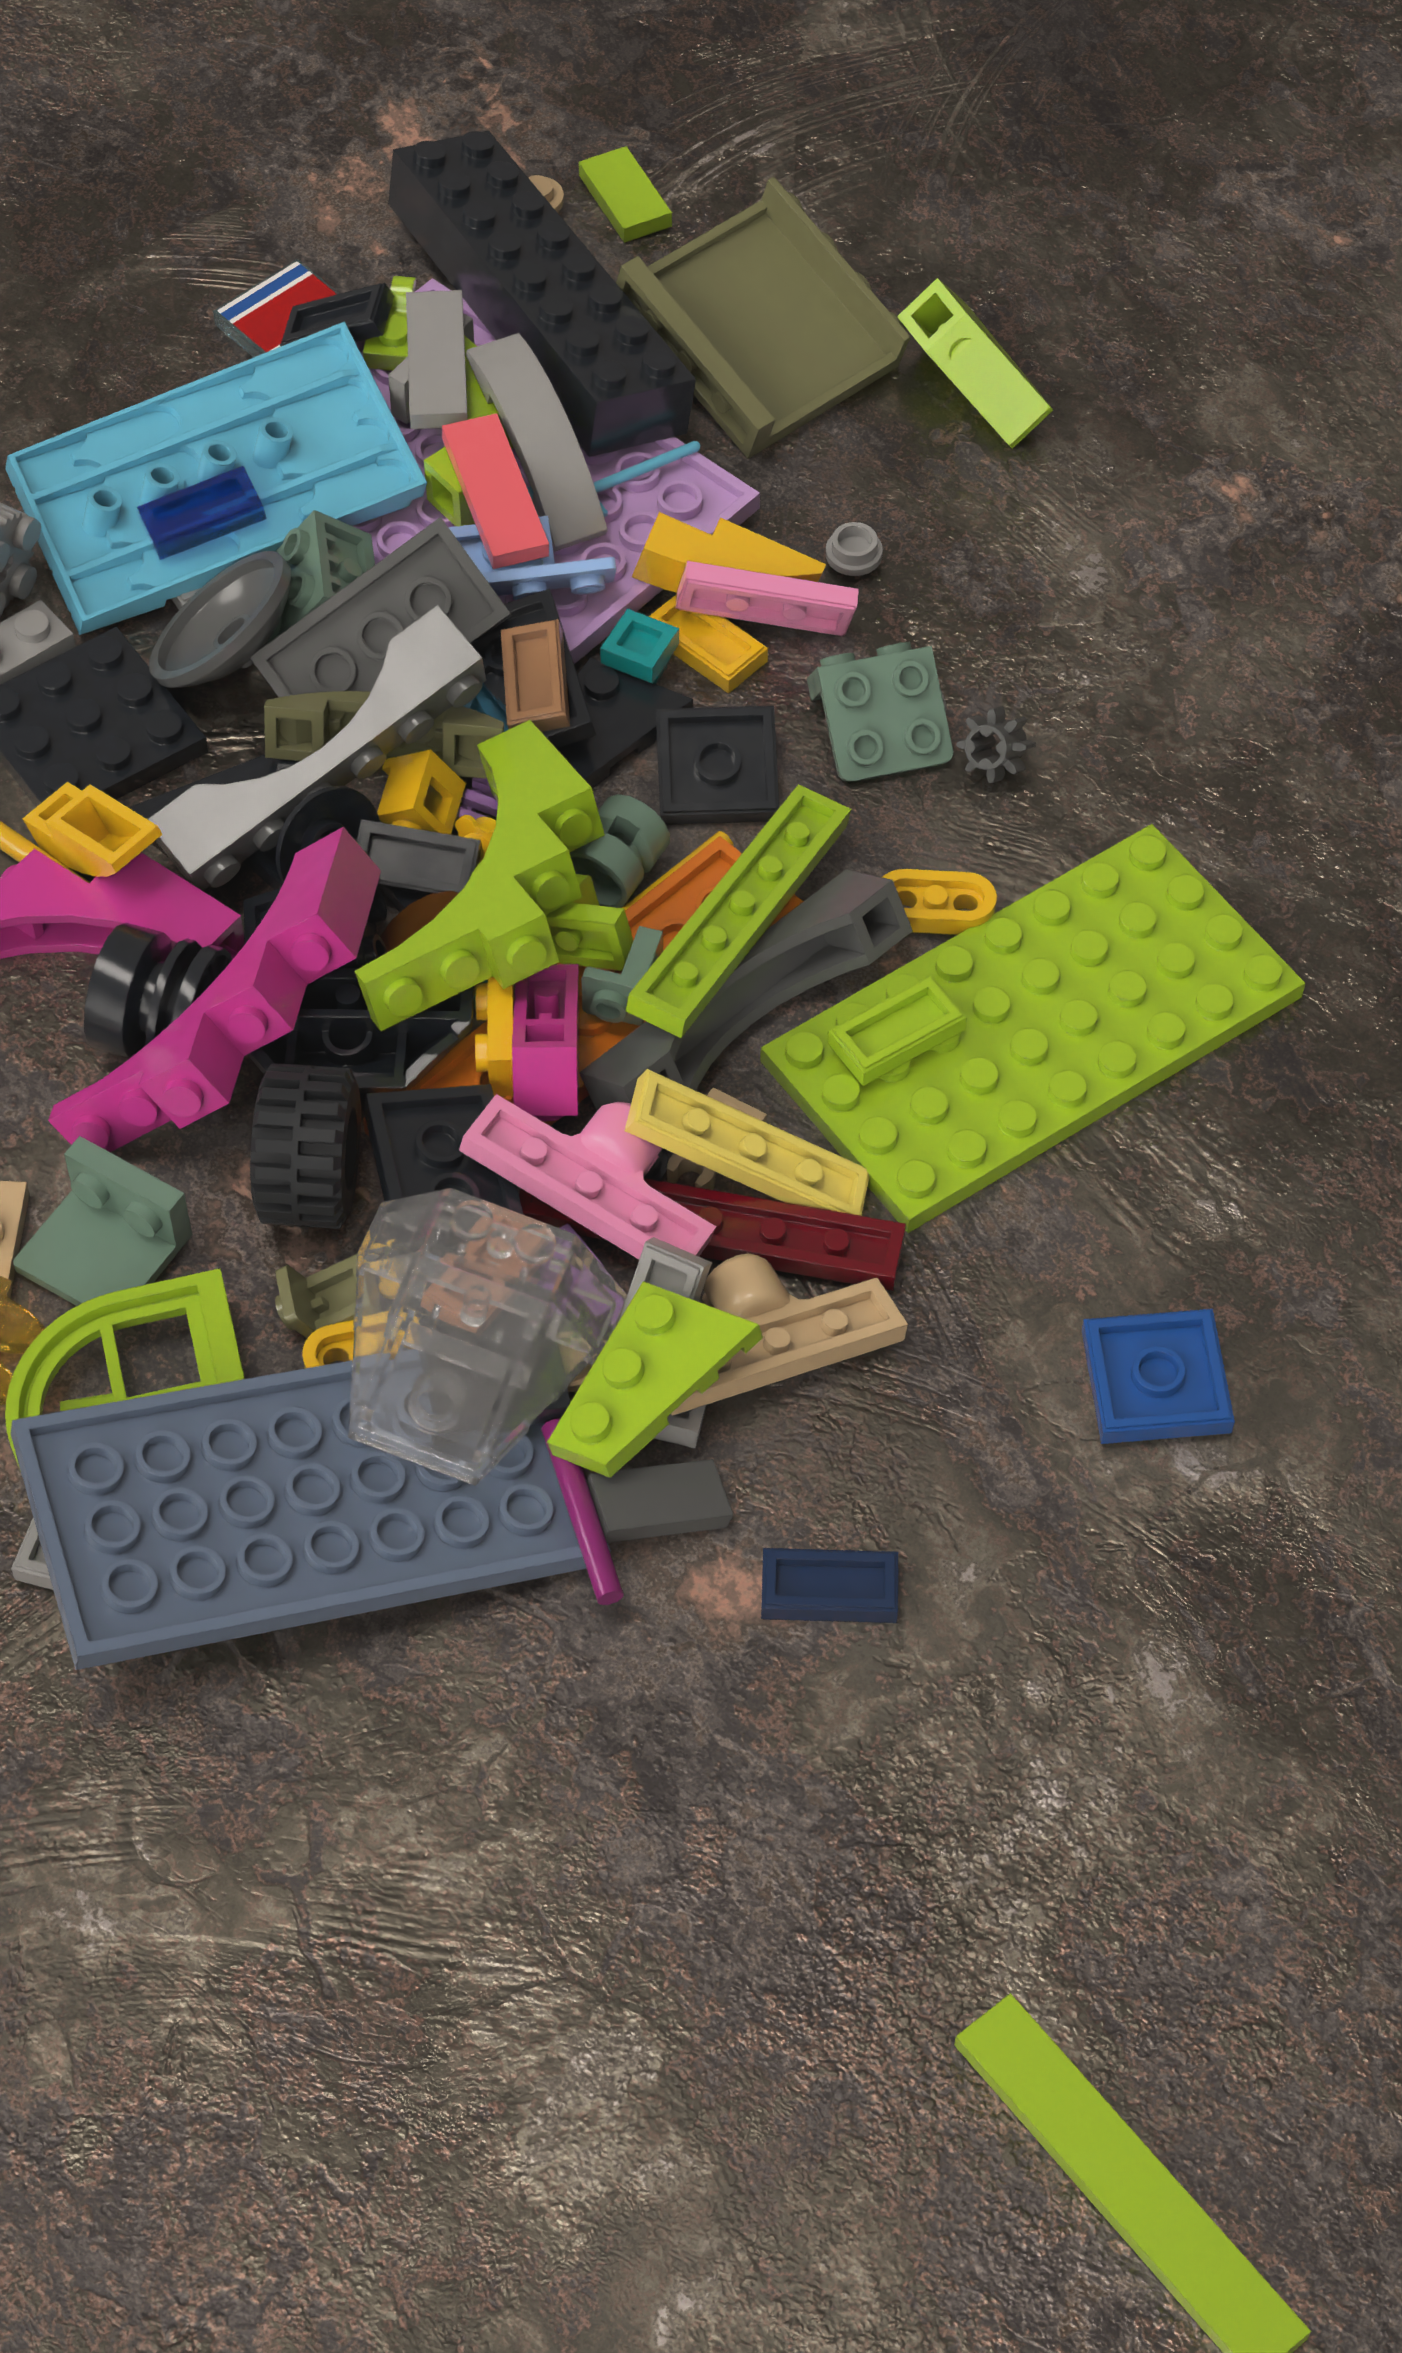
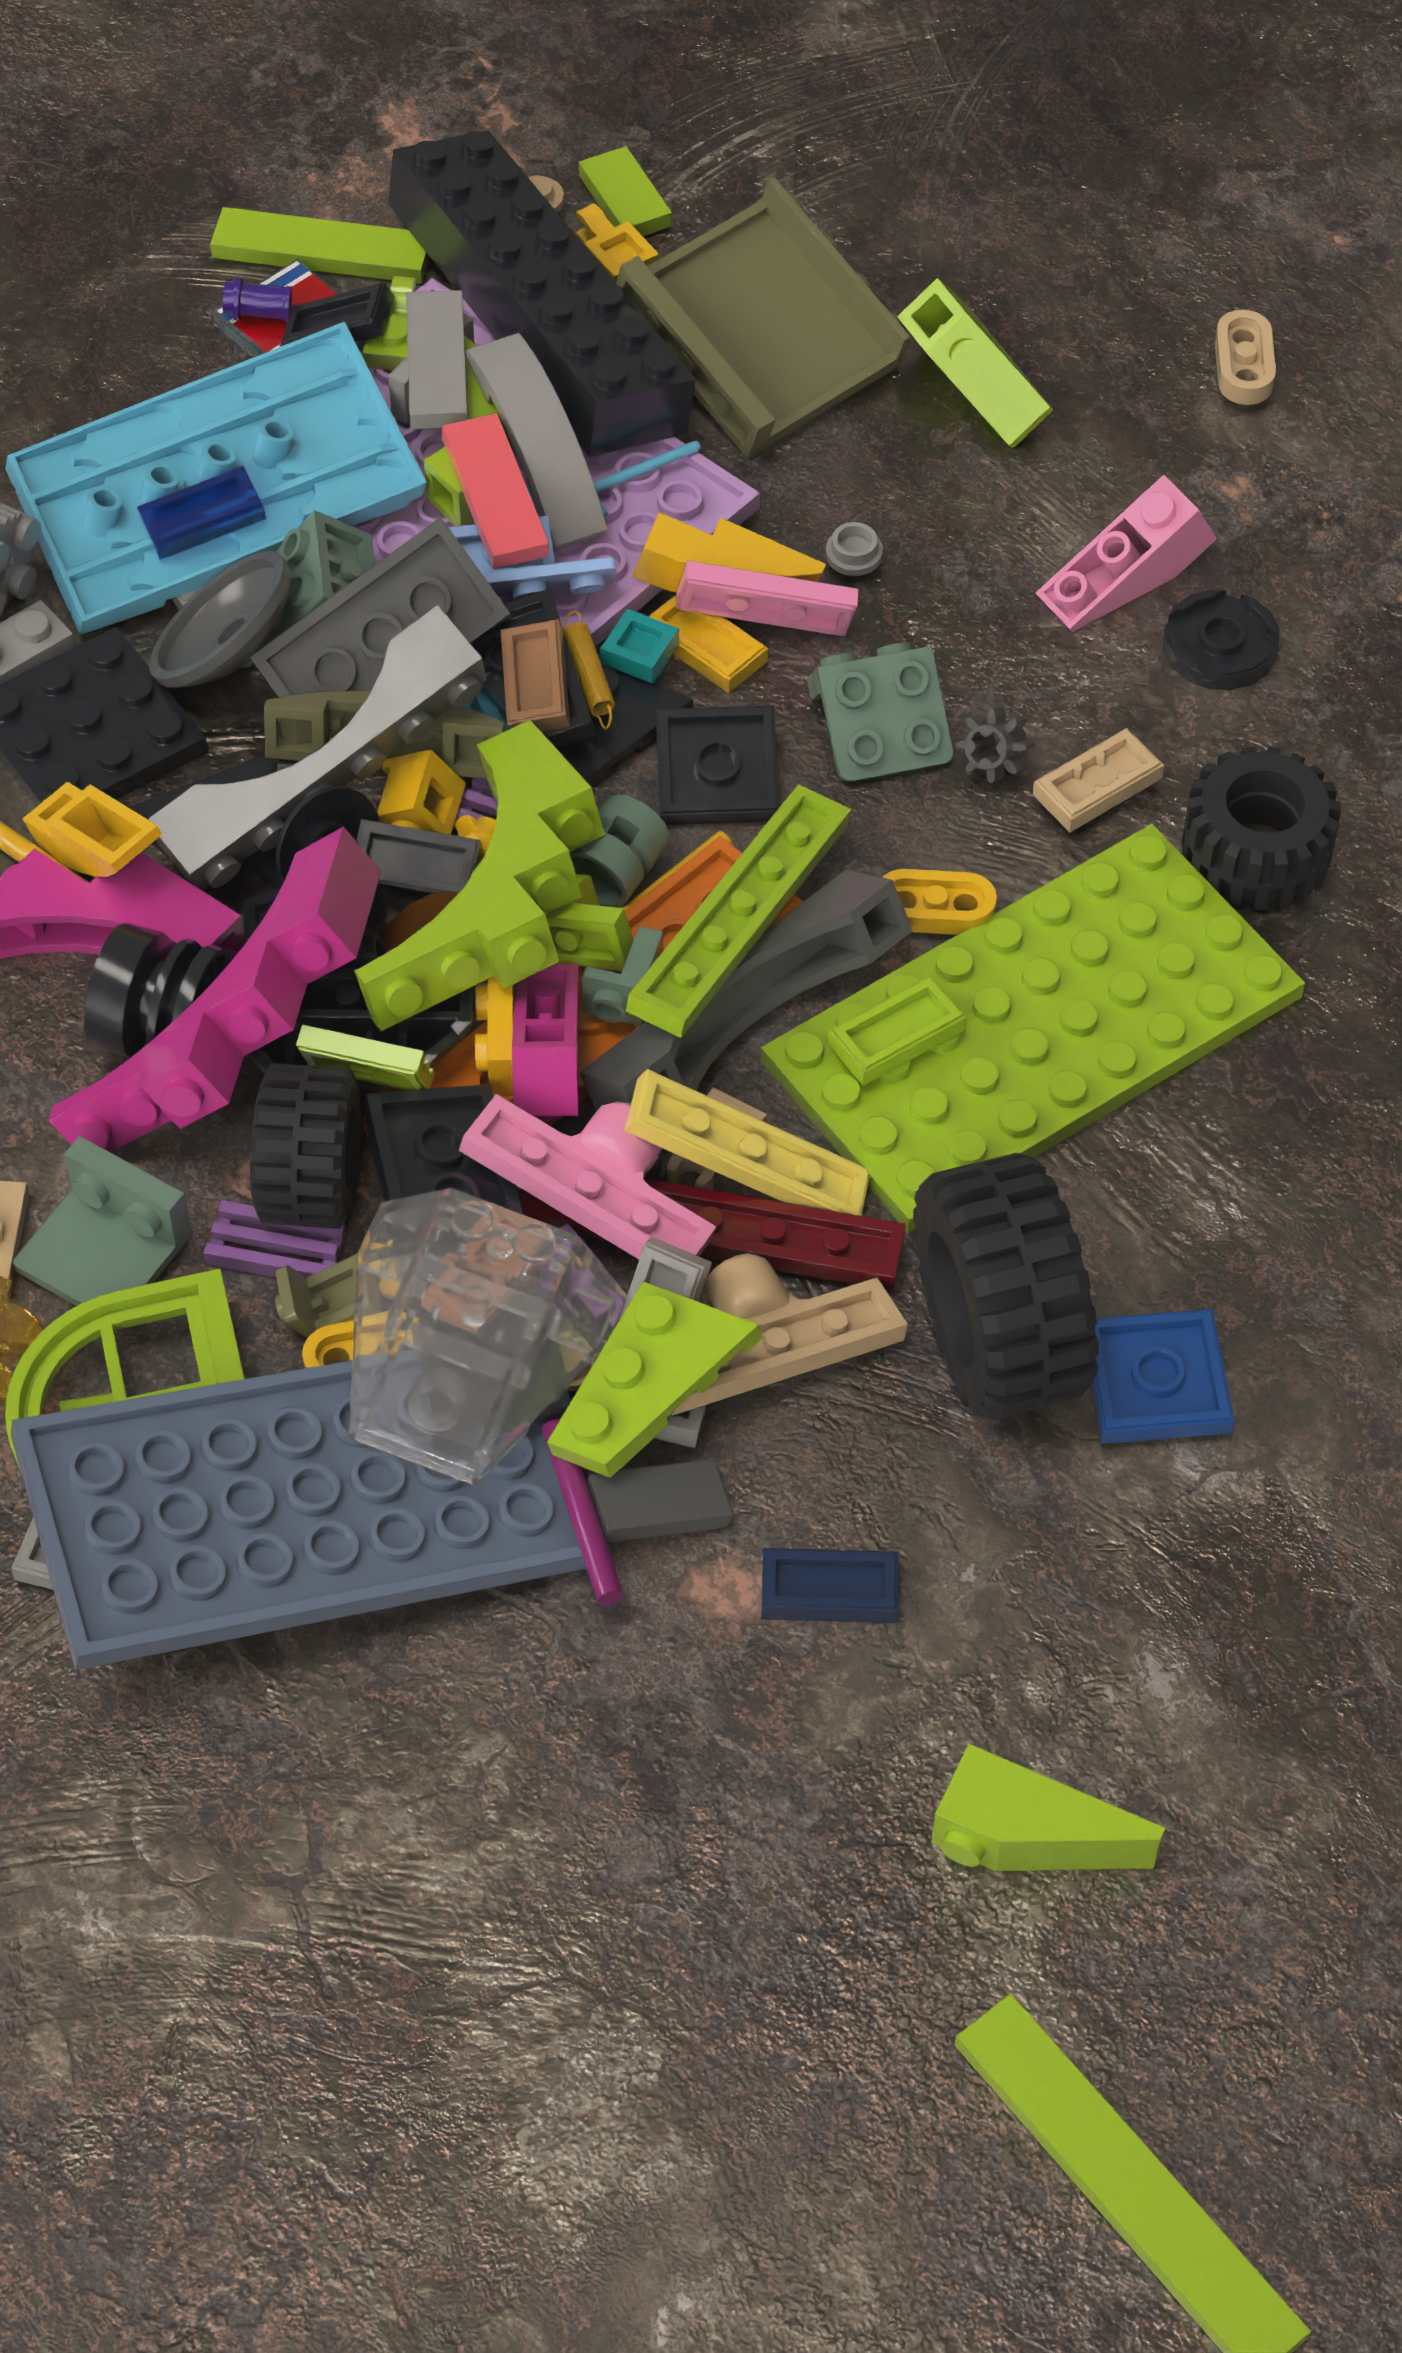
none -> medium lavender tile [203,1200,346,1278]
none -> lime tile [210,207,430,284]
none -> dark purple pin [222,276,292,322]
none -> lime tile [296,1025,435,1091]
none -> yellow piece [563,610,615,730]
none -> yellow plate [575,203,659,282]
none -> black tyre [913,1153,1099,1420]
none -> lime slope [931,1744,1166,1871]
none -> tan plate [1032,728,1164,833]
none -> bright pink slope [1036,475,1218,632]
none -> black tile [1163,589,1279,690]
none -> black tyre [1181,746,1341,910]
none -> tan plate [1215,310,1276,405]

